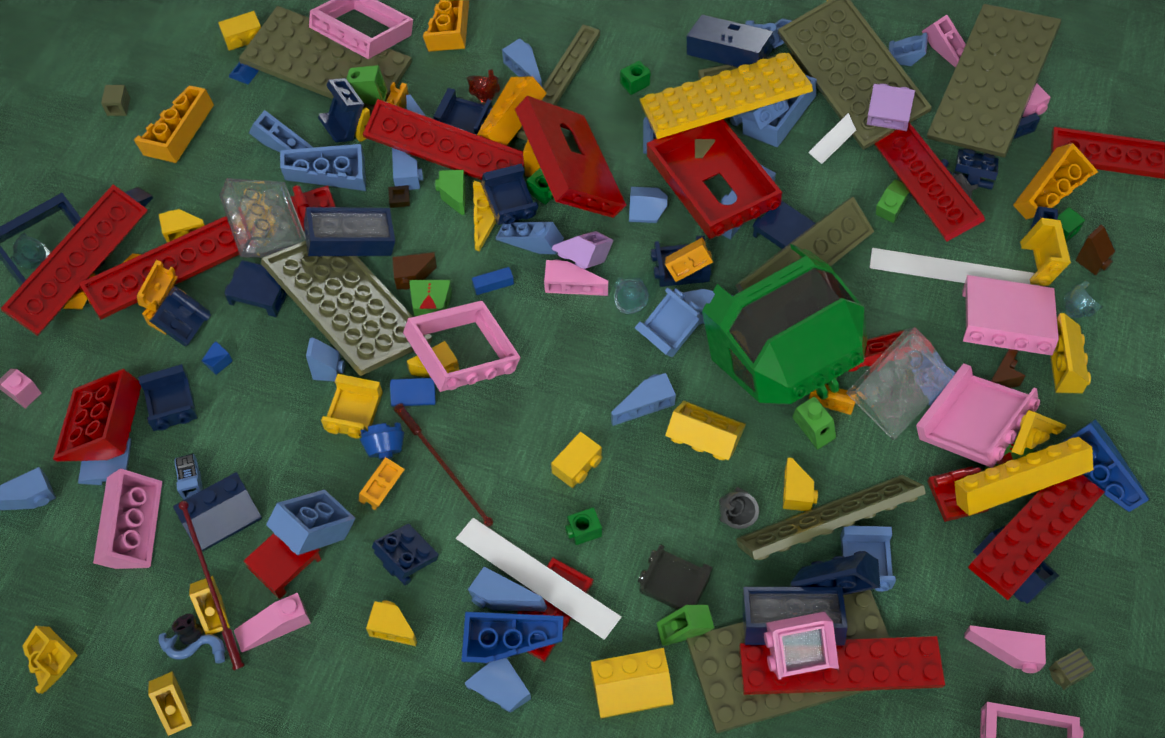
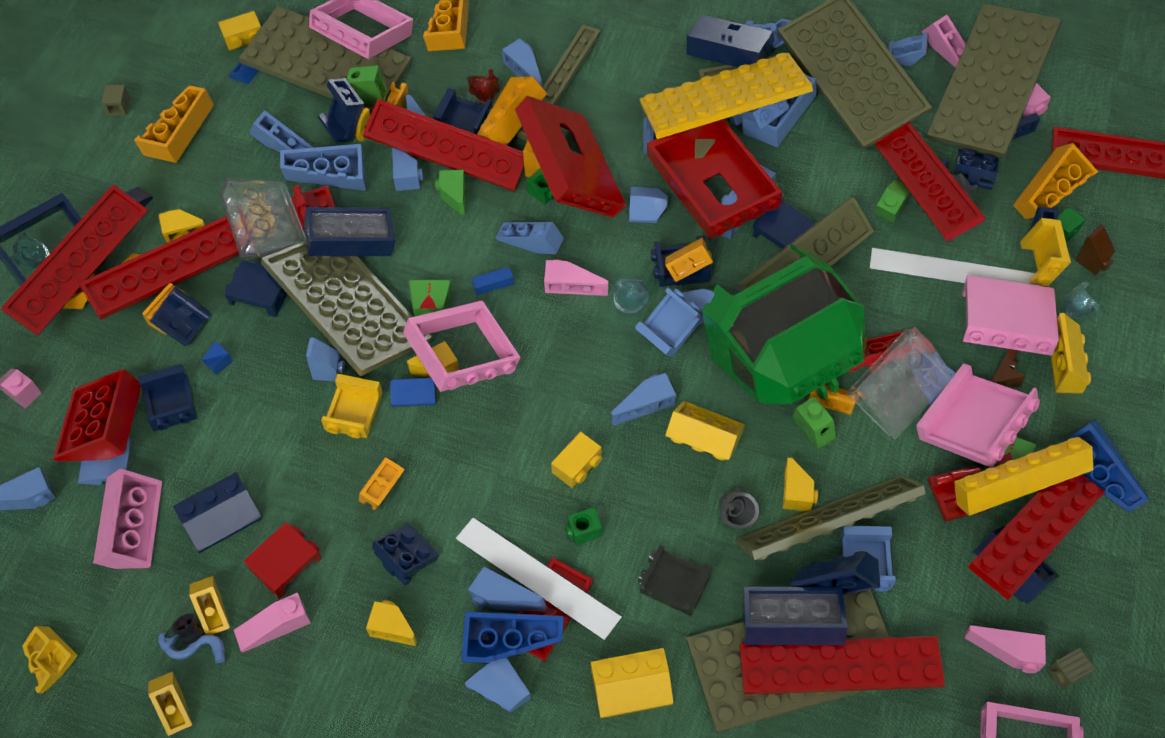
light orange hinge [137,260,178,312] -> none
medium blue leg [175,453,203,500] -> none
dark red piece [179,501,245,670] -> none
medium blue brick [266,489,356,555] -> none
blue cone [360,422,405,460] -> none
dark brown tile [388,185,410,208] -> none
reddish brown slope [392,252,437,290] -> none
clear red piece [394,403,493,527] -> none
yellow wing [473,181,496,251] -> none
dark blue panel [481,164,538,225] -> none
lavender slope [552,231,613,269] -> none
green brick [620,60,651,95] -> none
bright green slope [657,605,714,646] -> none
bright pink window [764,612,839,679] -> none
white sticker [809,113,856,164] -> none
lavender slope [867,84,915,131] -> none
yellow wing [1012,410,1066,455] -> none

